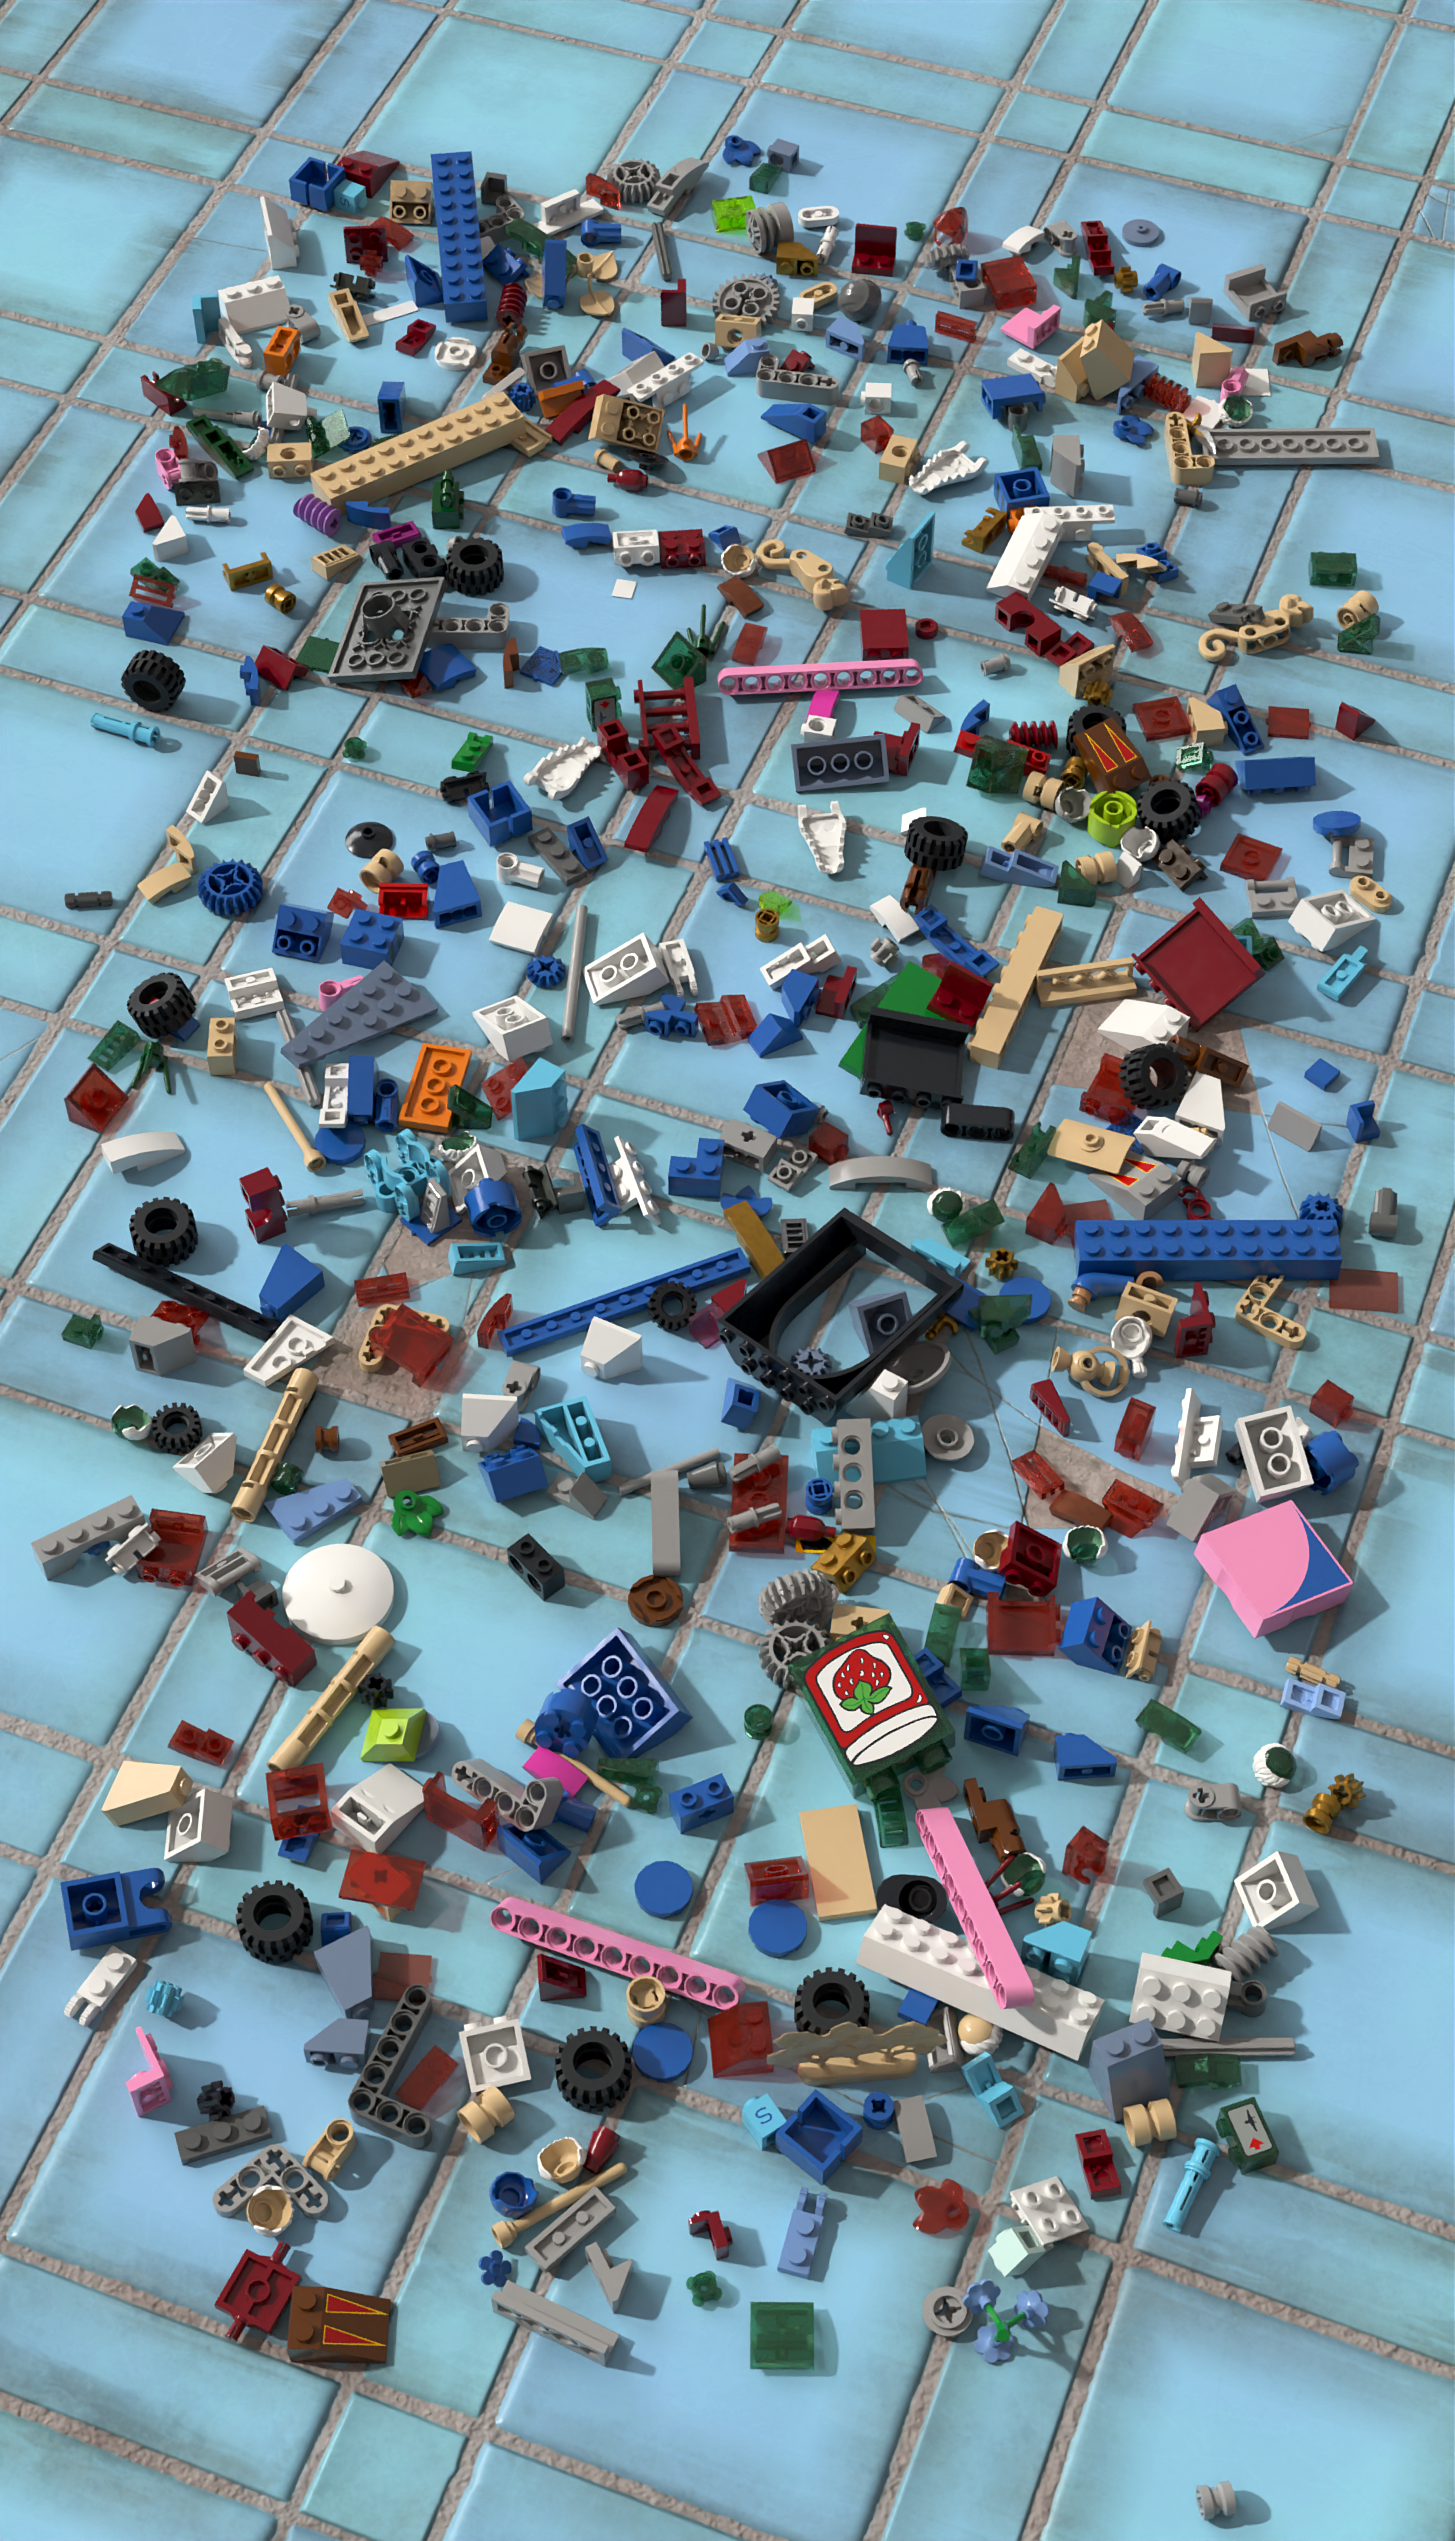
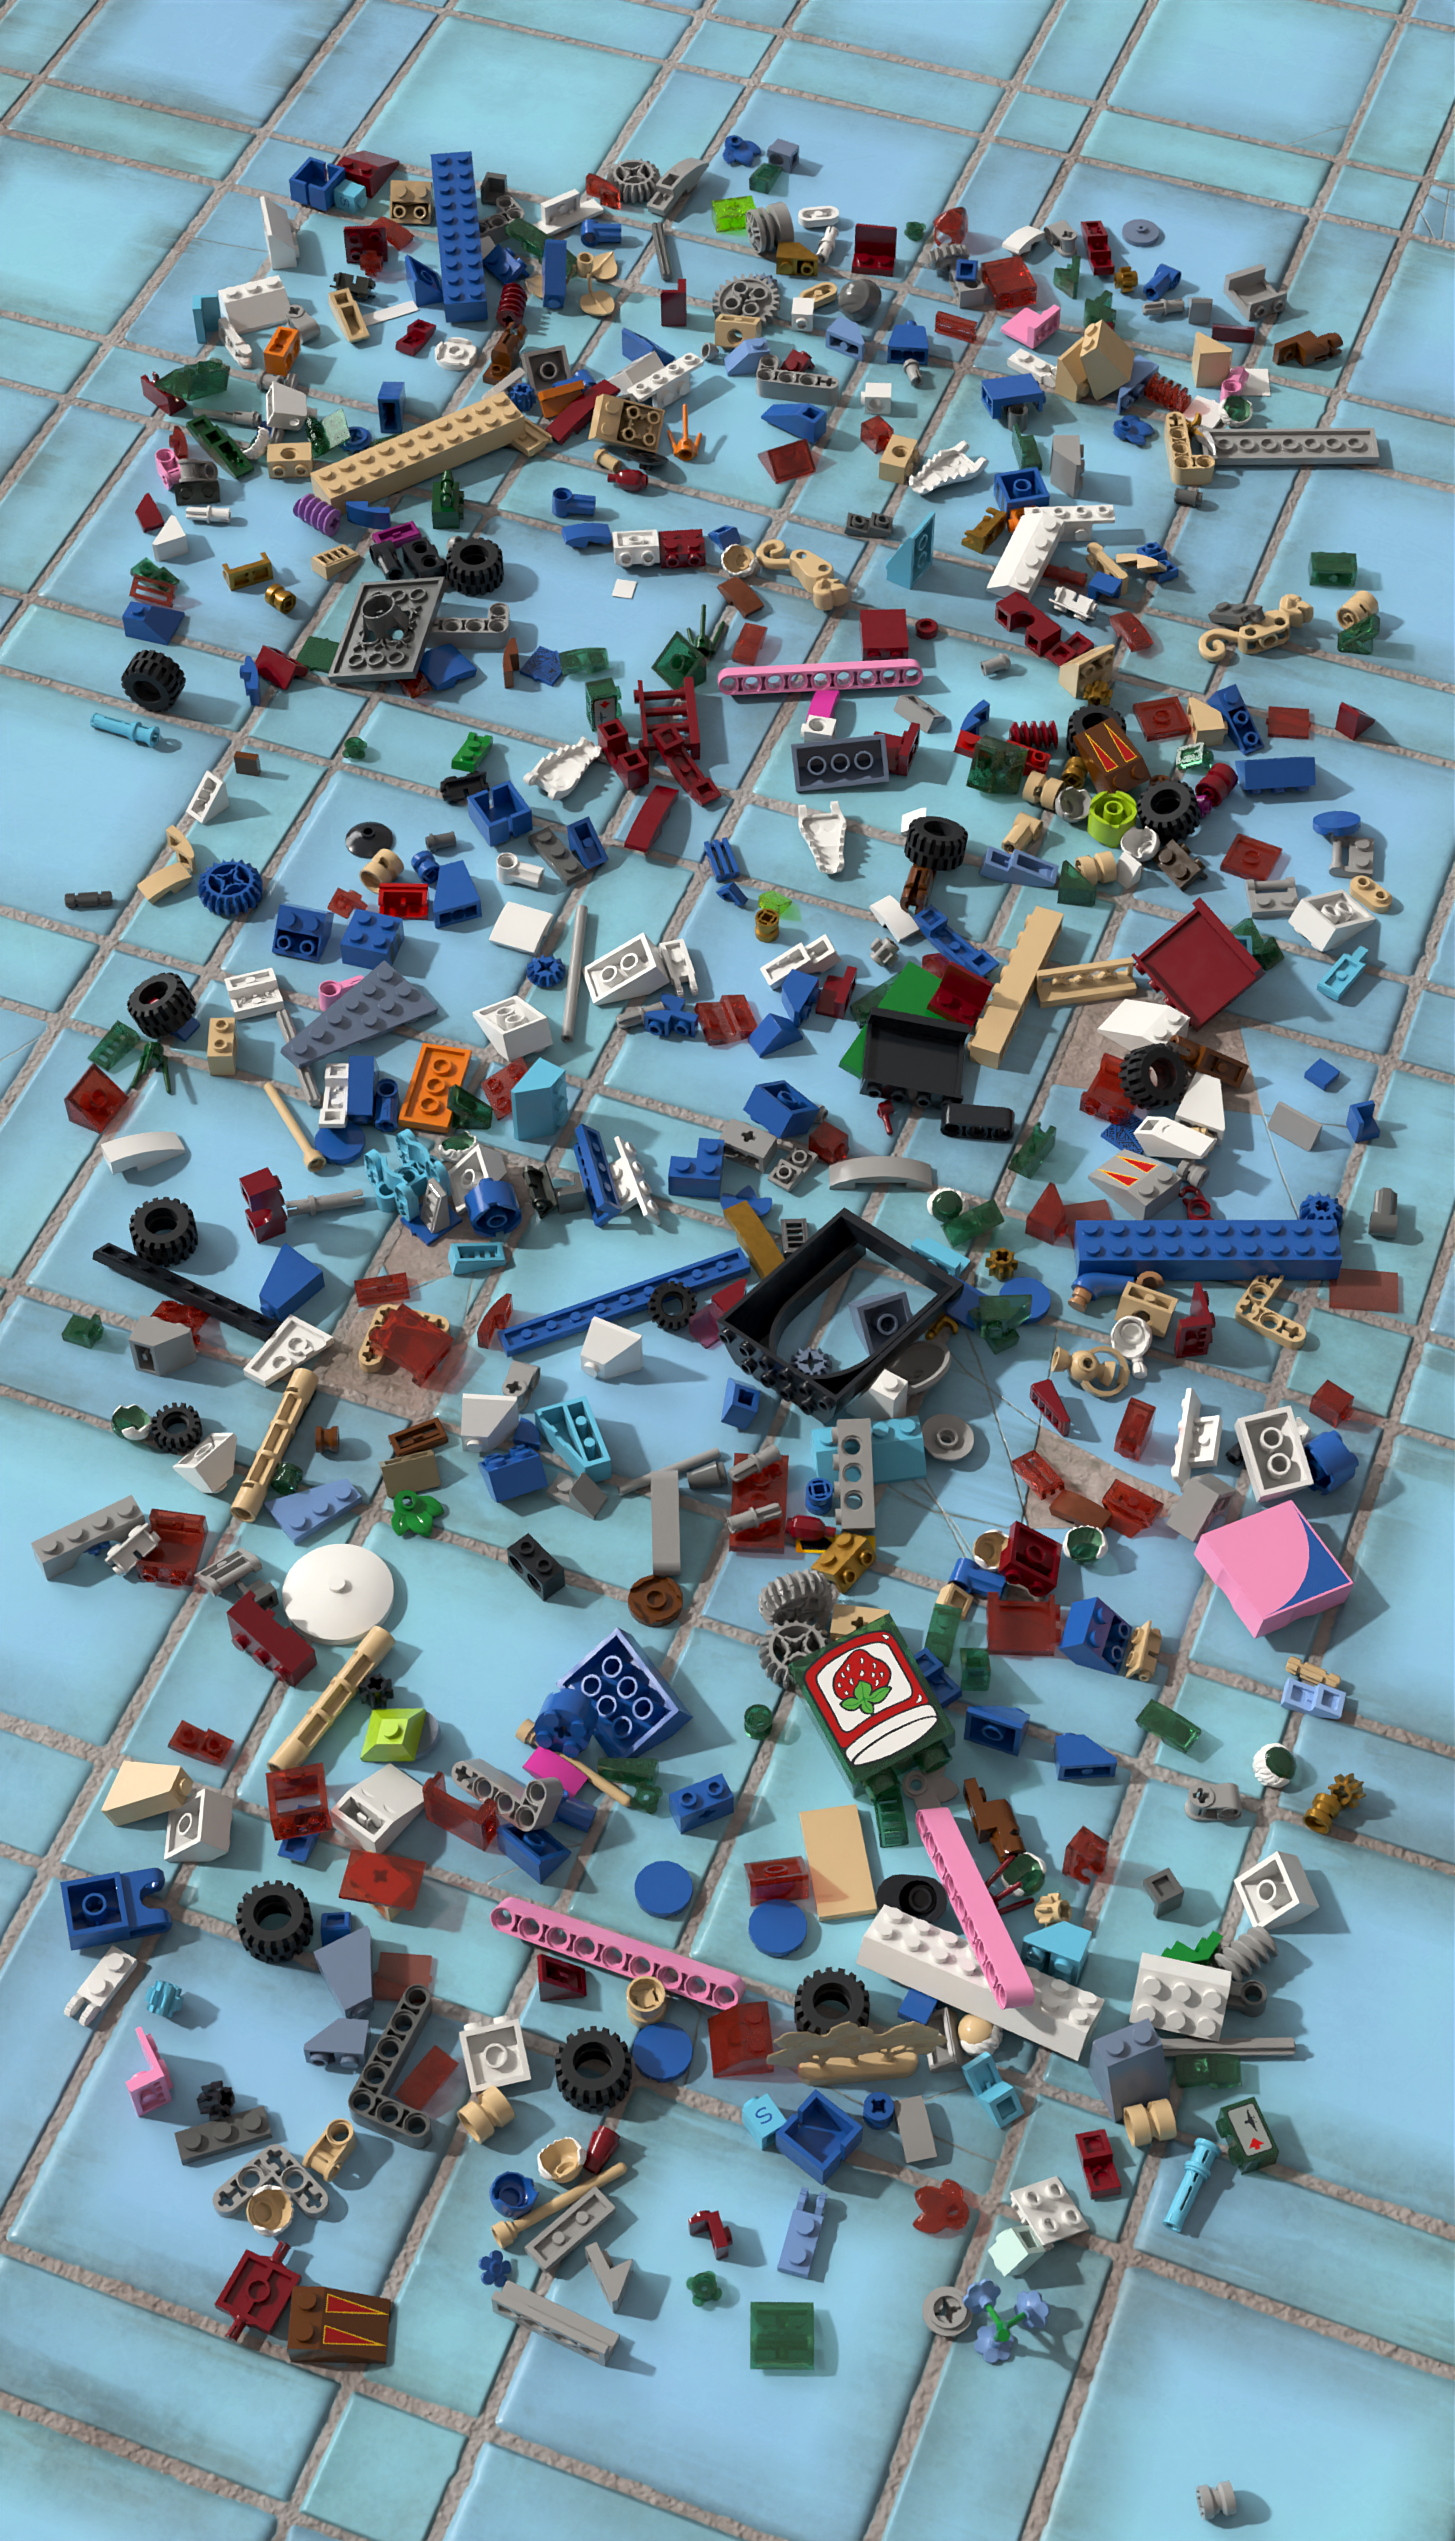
tan shield [1047,1119,1136,1174] -> none

